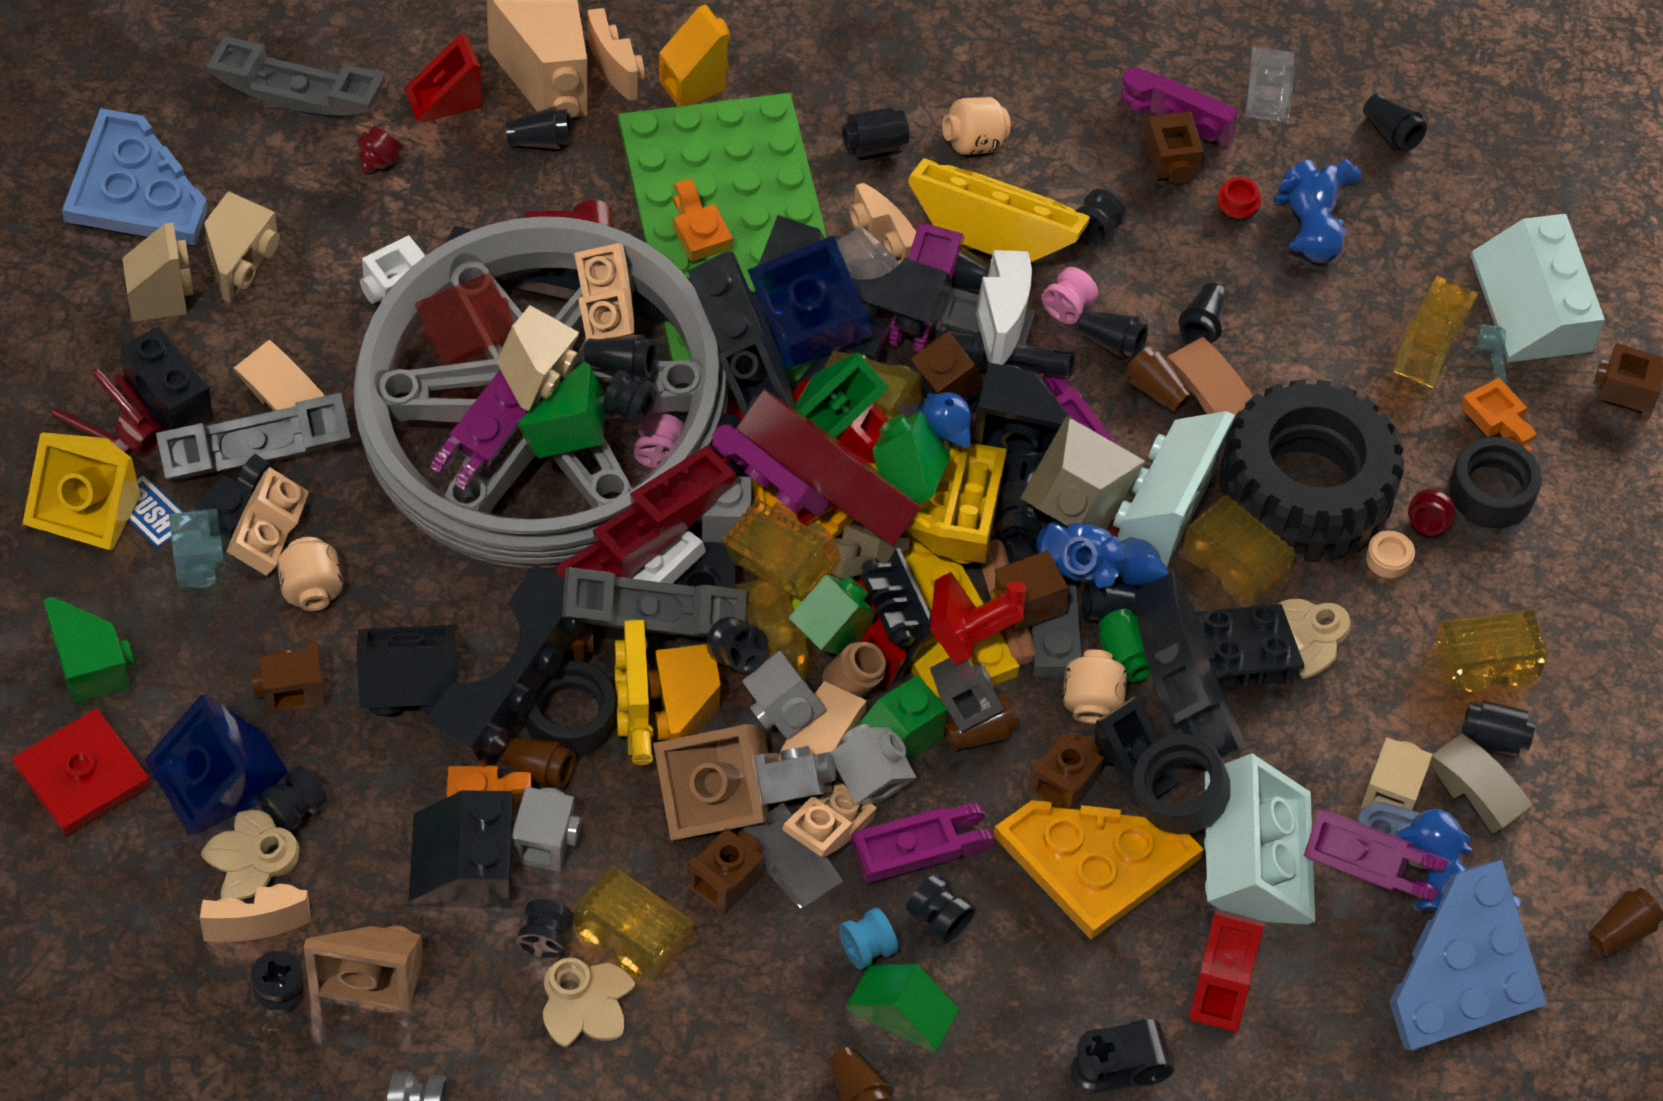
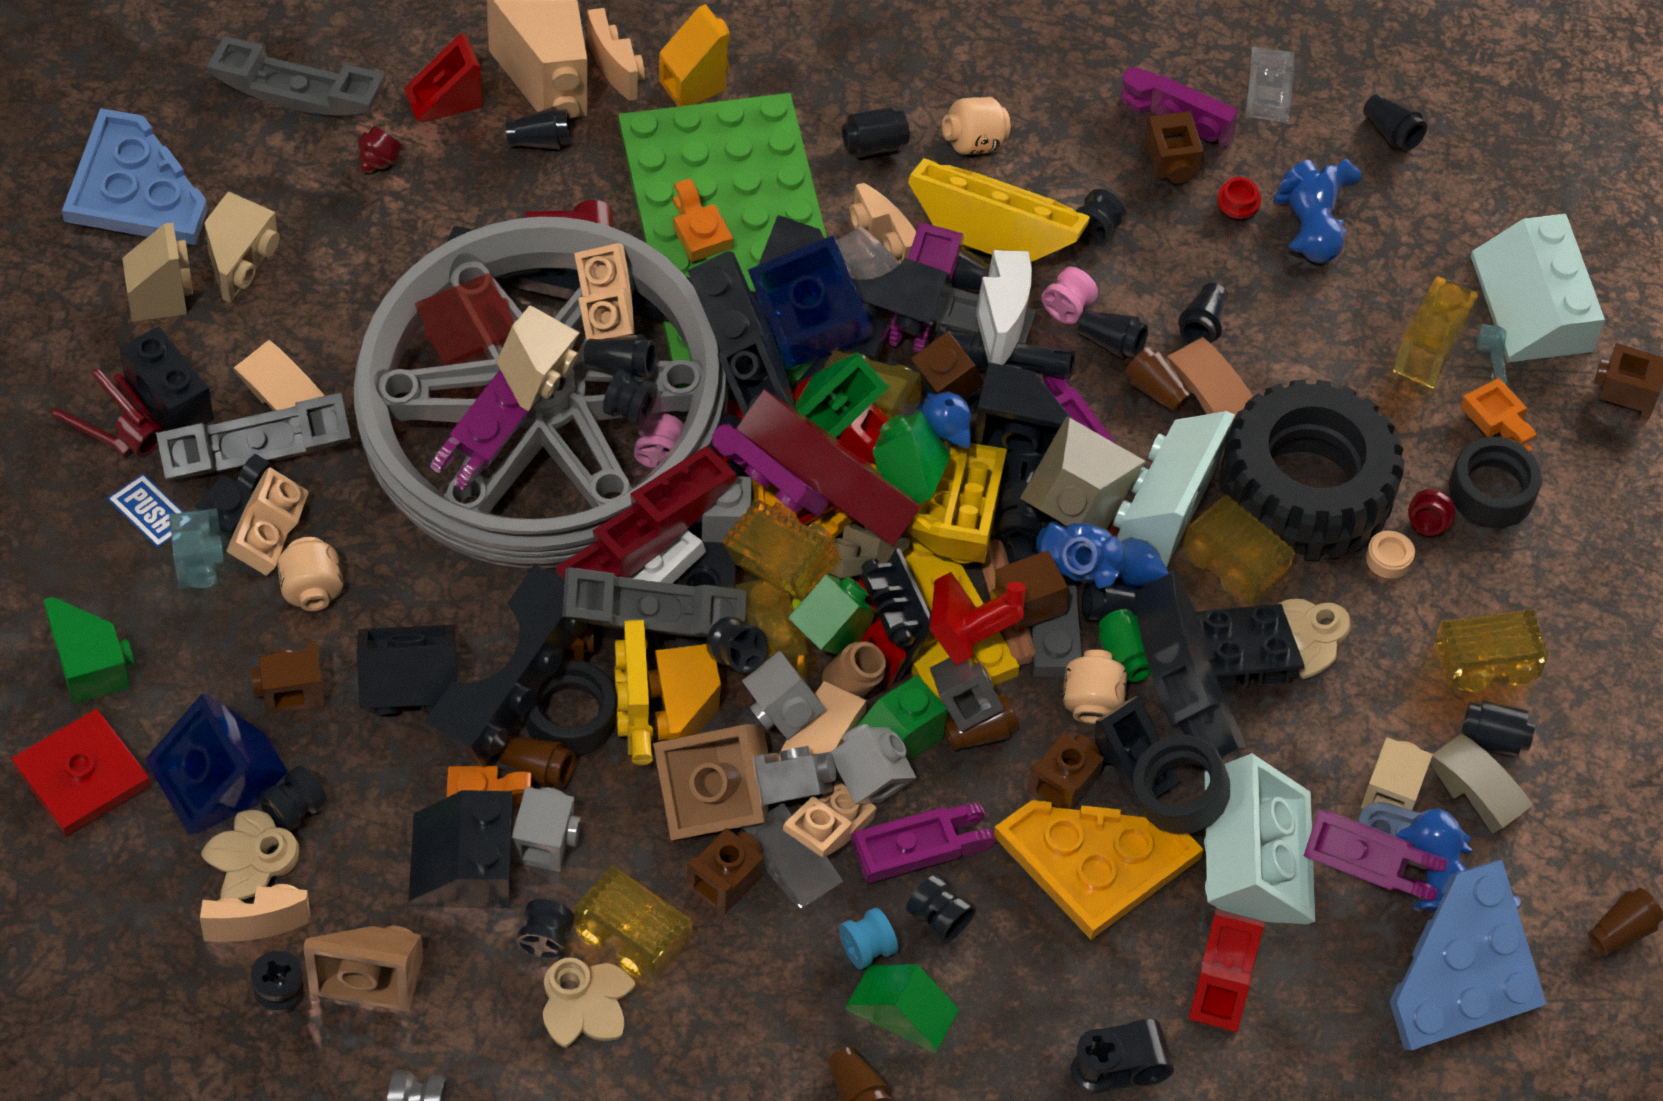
yellow slope [22,433,141,550] -> none
white brick [360,235,425,304] -> none
green slope [517,361,605,458] -> none

